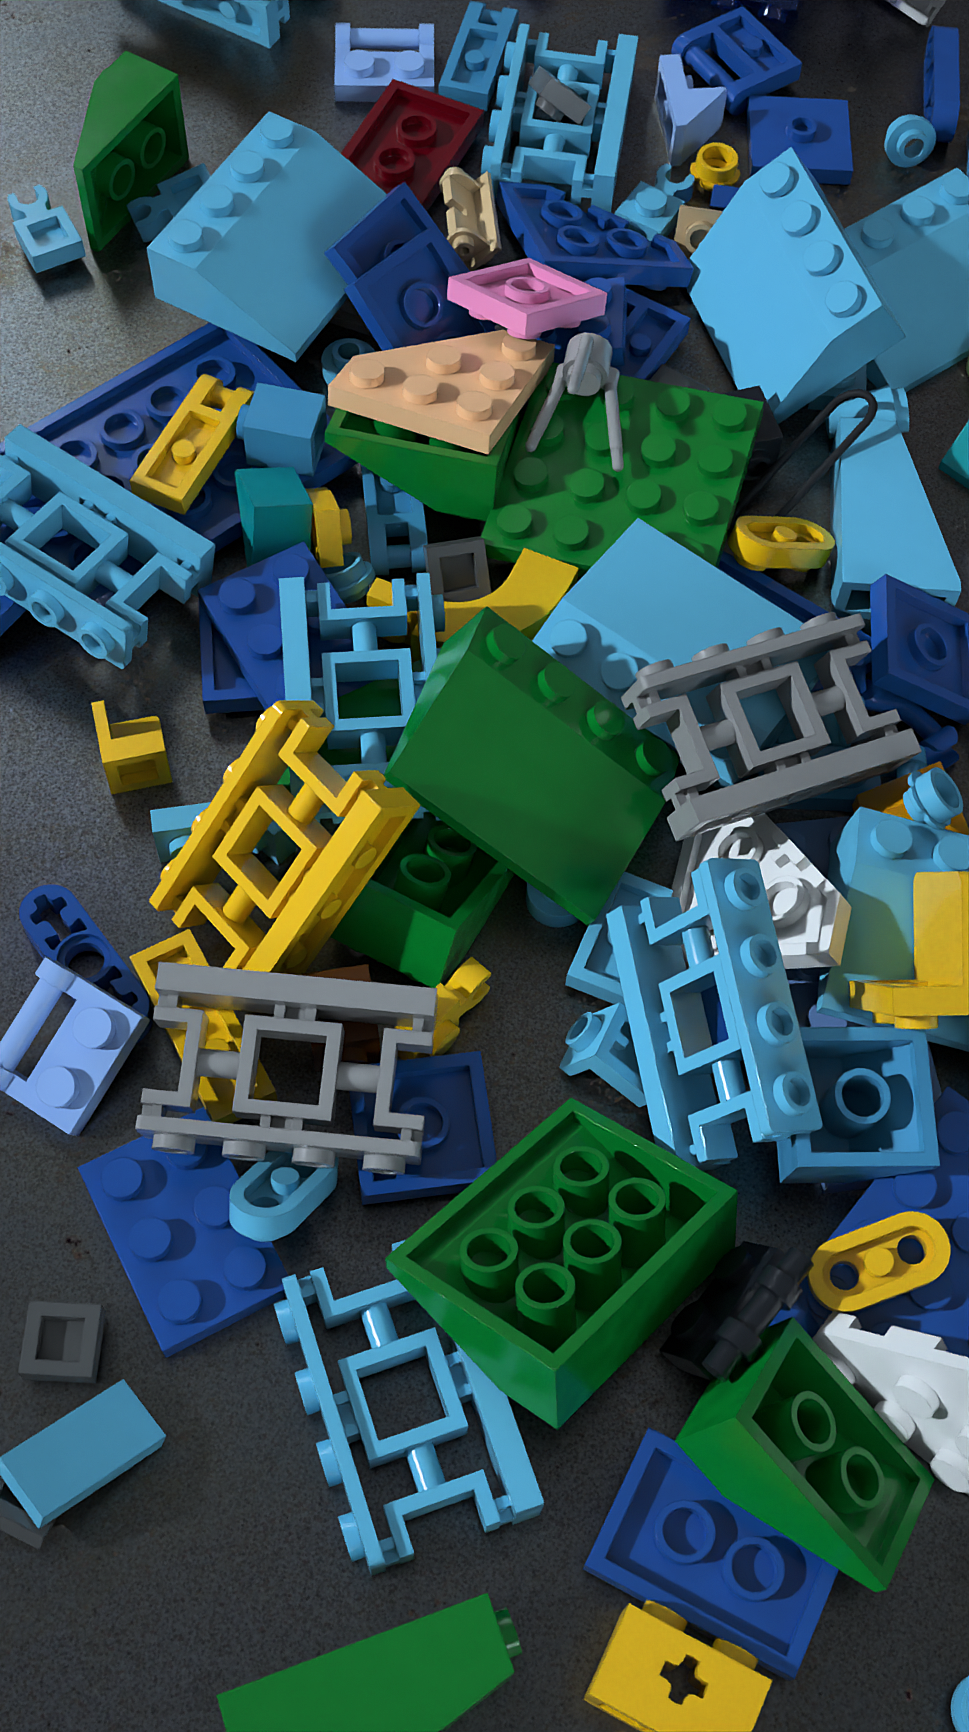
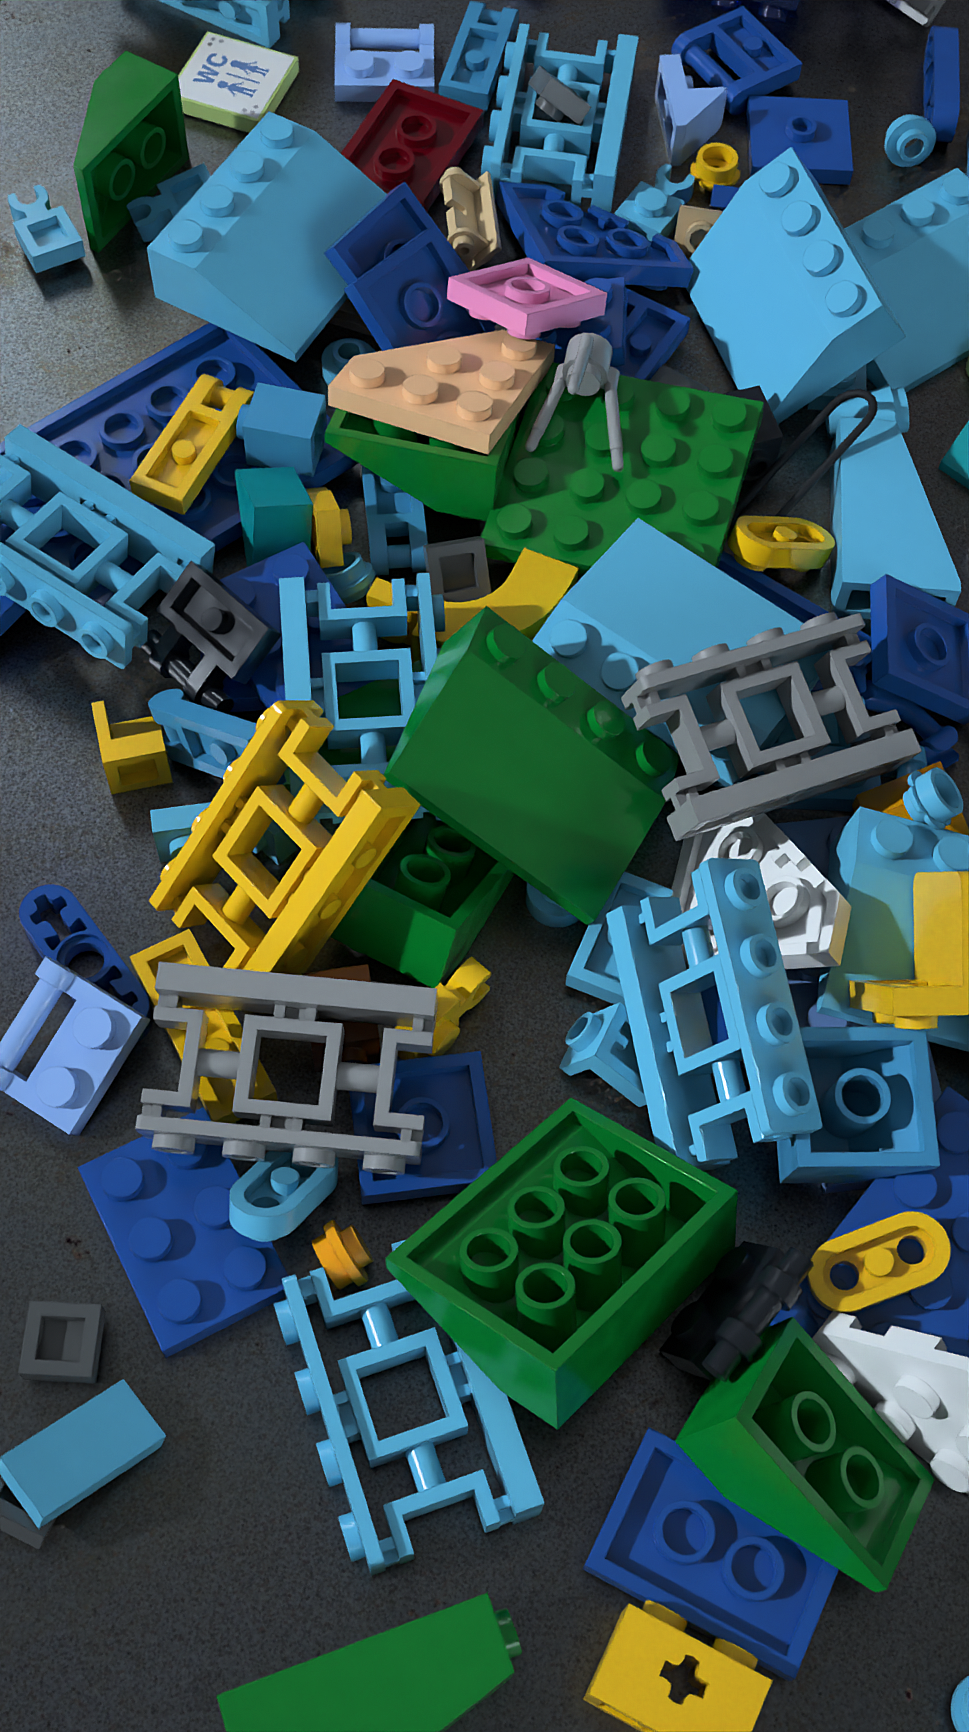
none -> black plate [141,561,282,714]
none -> dark azure plate [148,689,287,785]
none -> white tile [178,31,299,133]
none -> light orange plate [312,1219,373,1290]

